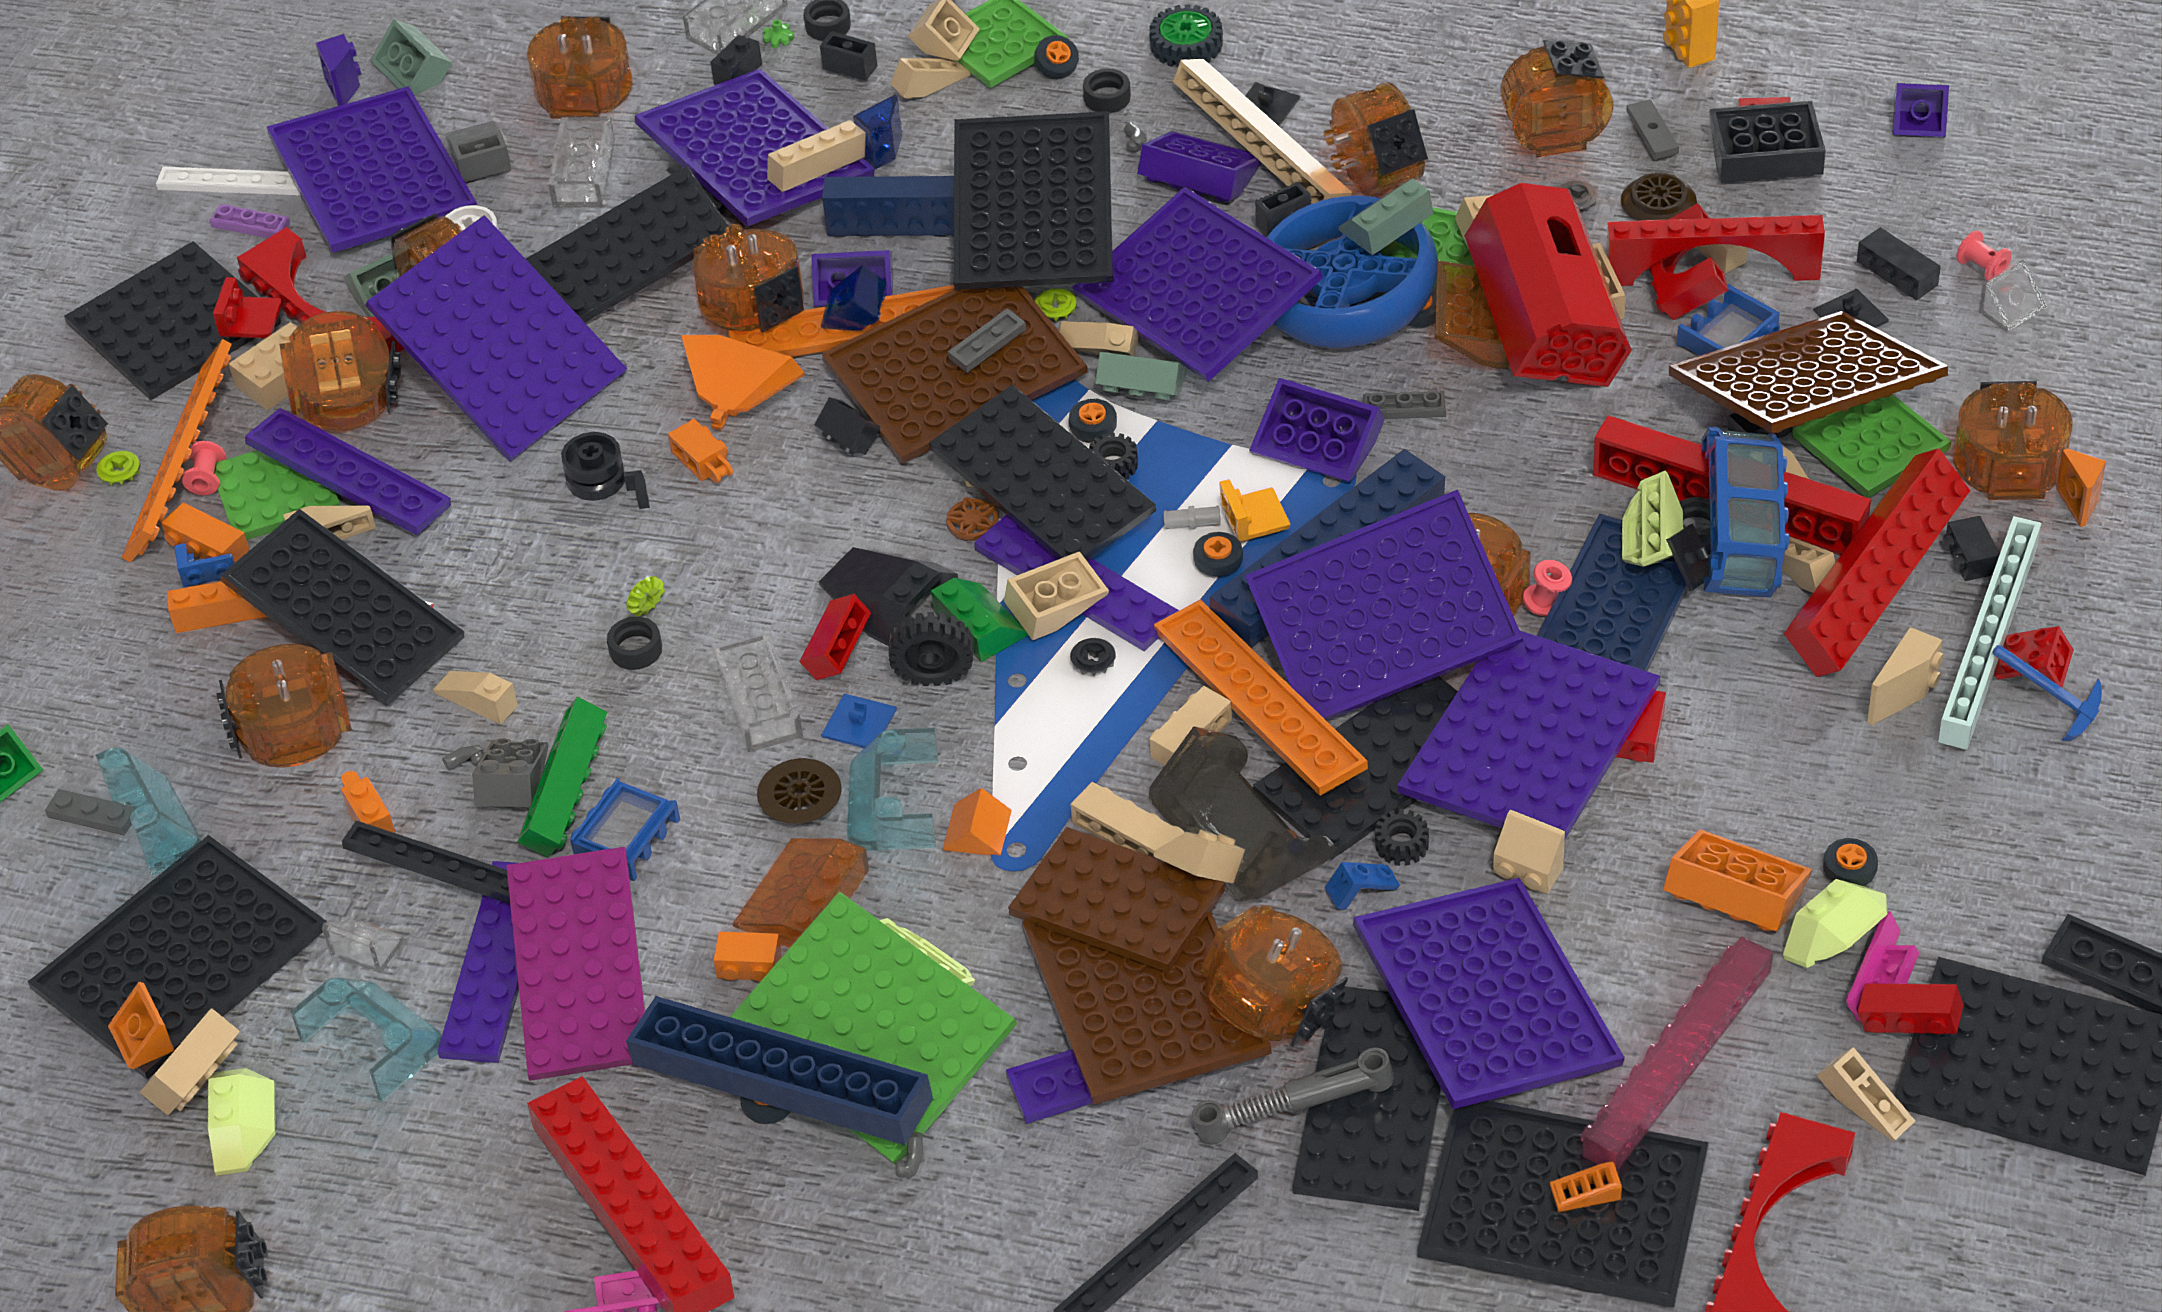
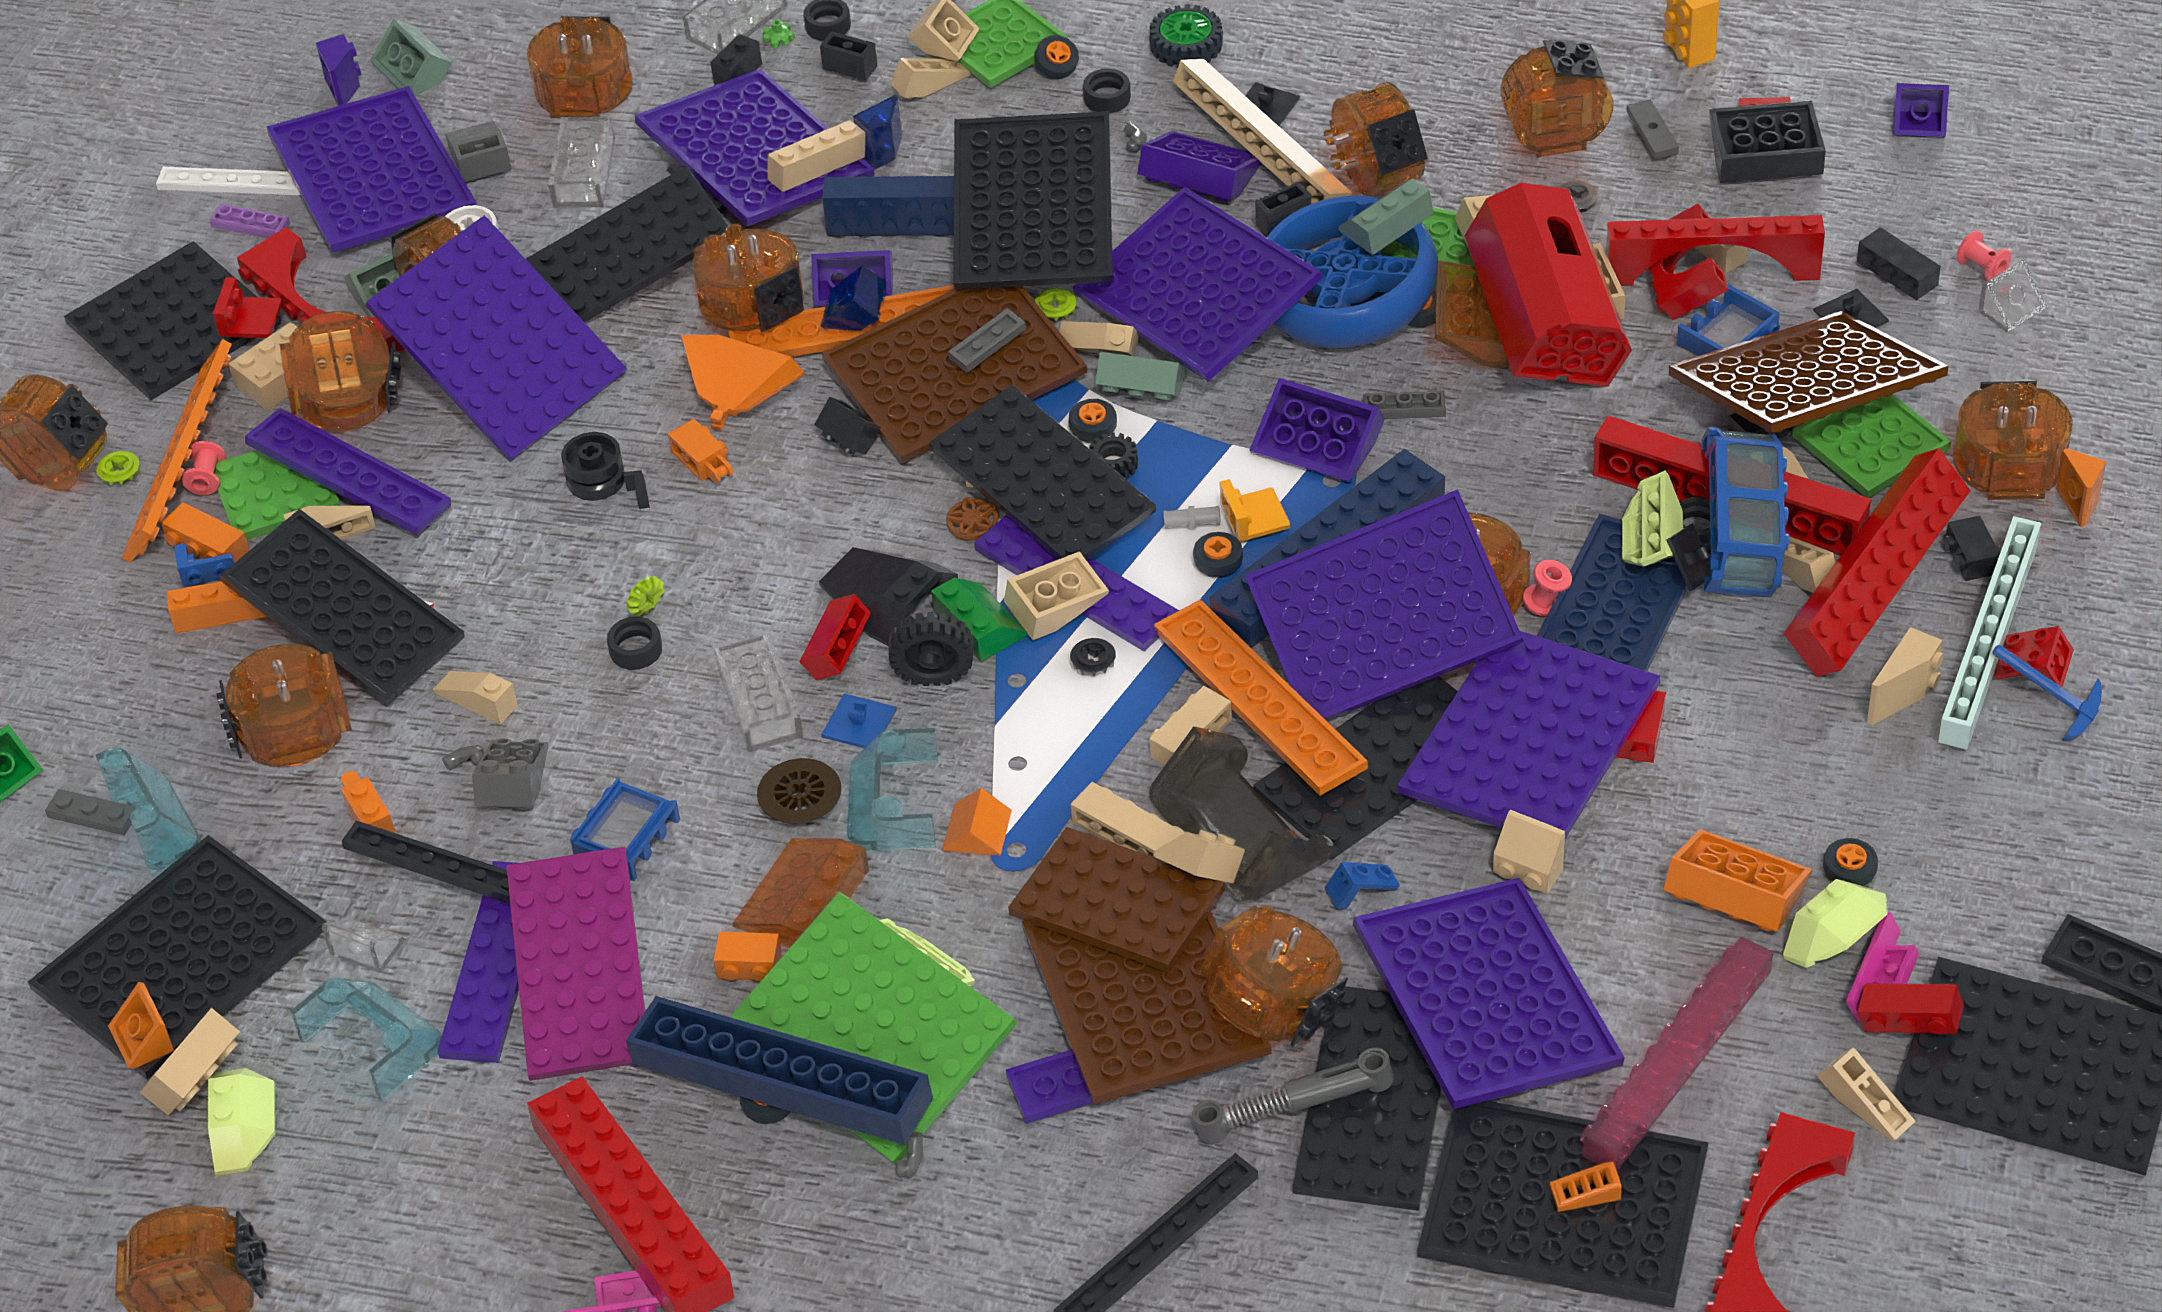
green brick [517,696,607,858] -> none
black tyre [1375,809,1429,866] -> none
dark brown piece [1621,172,1697,221] -> none

